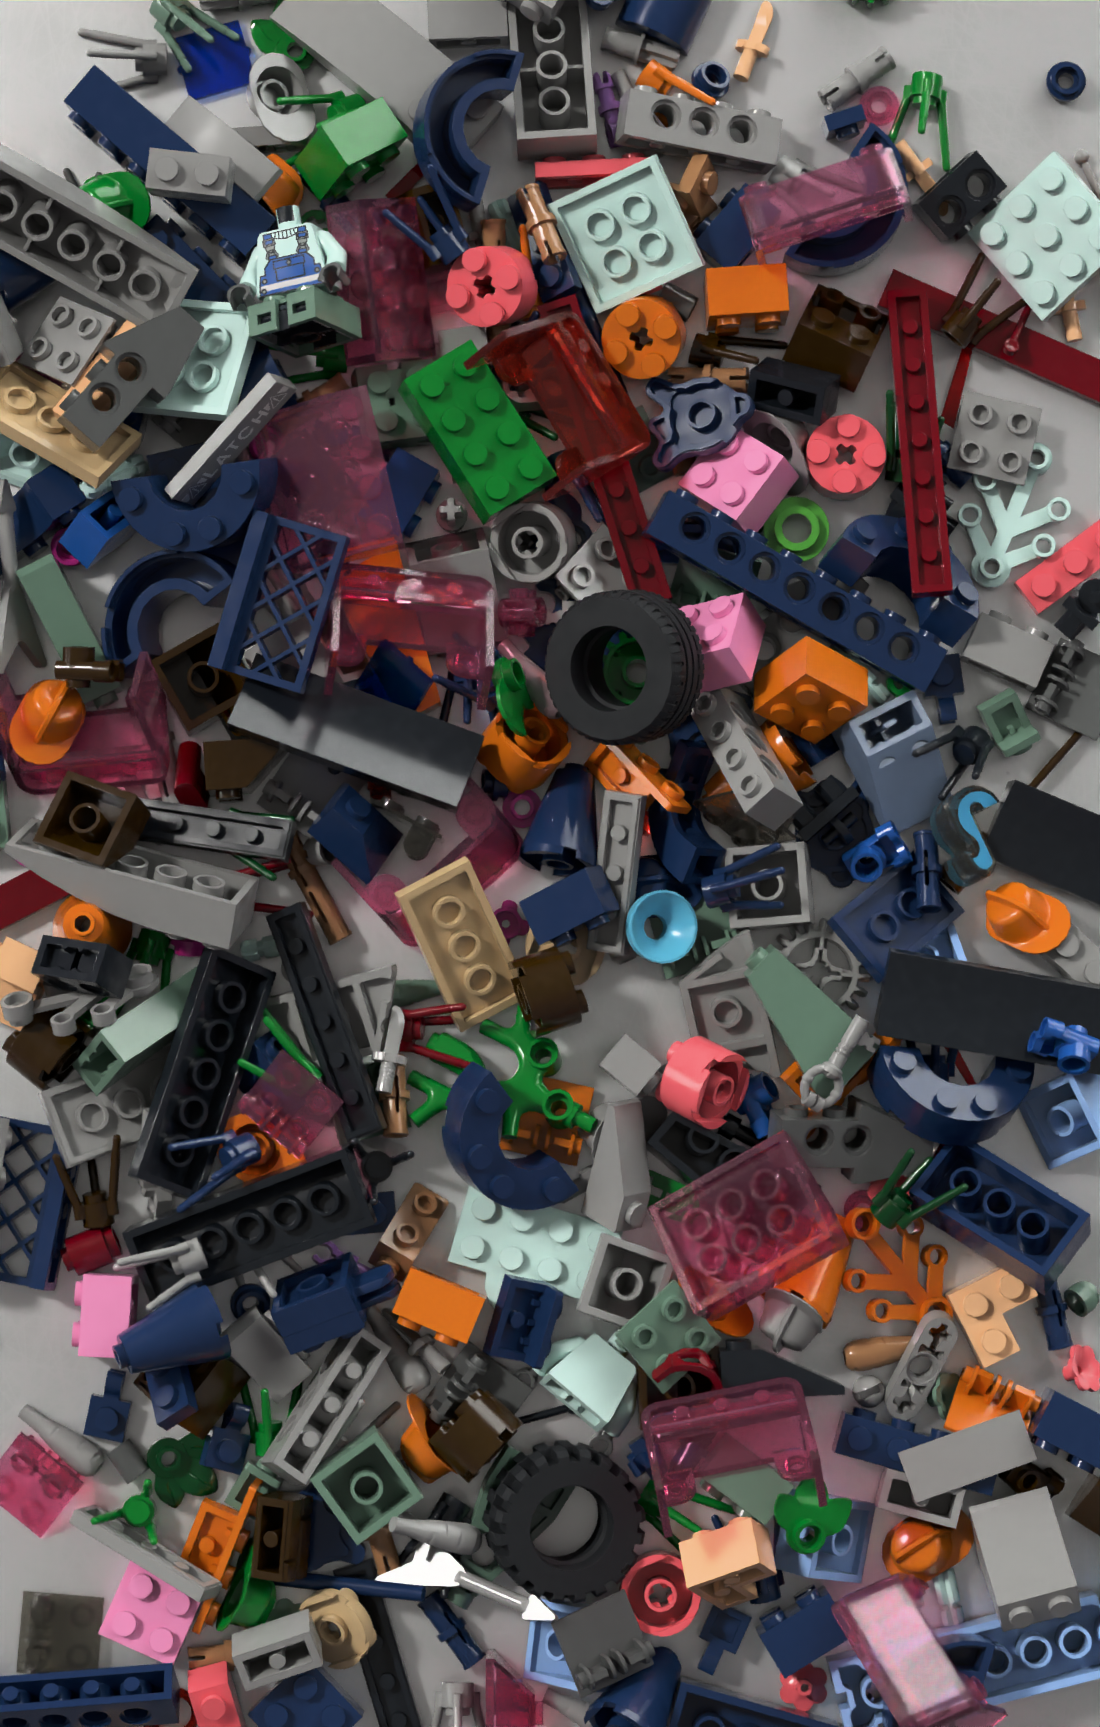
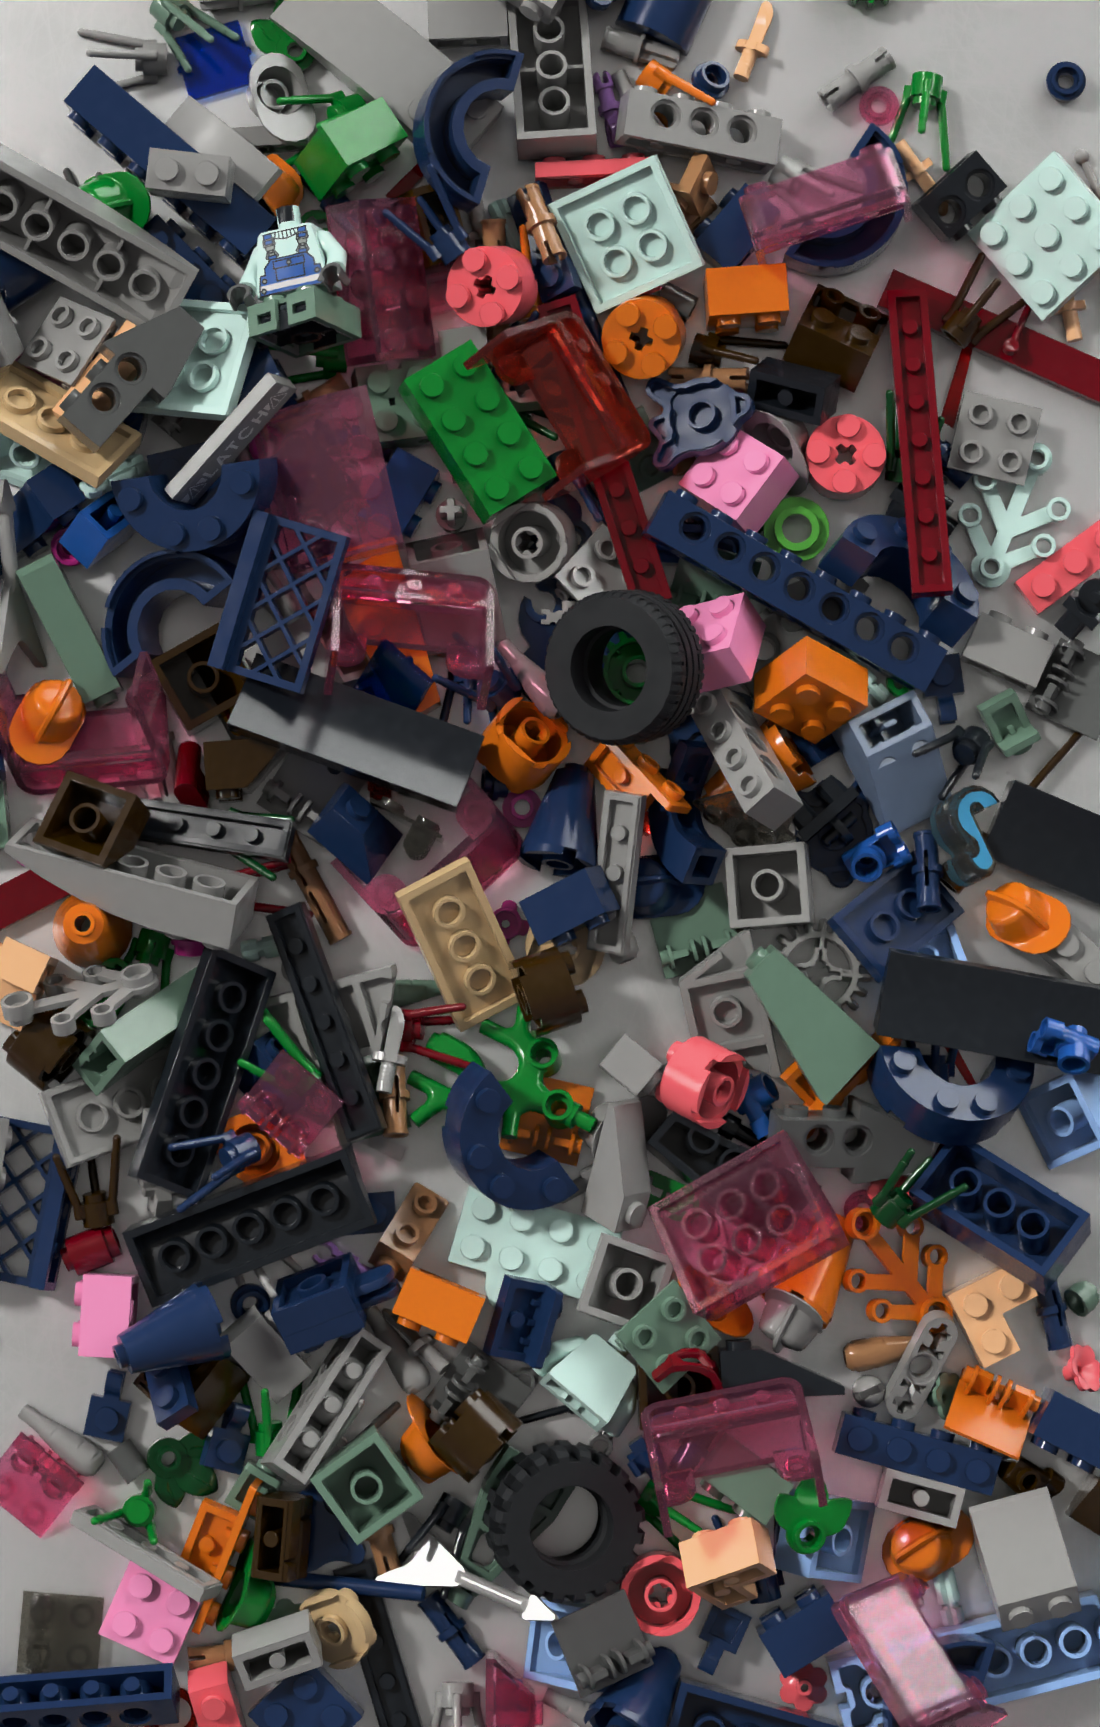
black brick [31,935,134,999] -> none
dark brown plate [54,646,125,688] -> none
light grey plant [113,1237,209,1311] -> none
light grey hinge [303,836,337,866] -> none
black plant [350,1137,414,1205] -> none
light grey piece [389,1516,482,1555] -> none
green plate [491,657,534,737] -> none
clear pink gear [497,588,547,637] -> none
medium azure piece [625,890,698,964] -> none
dark blue plant [701,842,785,913] -> none
light grey piece [800,1014,881,1113] -> none
dark blue plate [821,104,866,142] -> none
light grey piece [898,1409,1038,1503] -> none

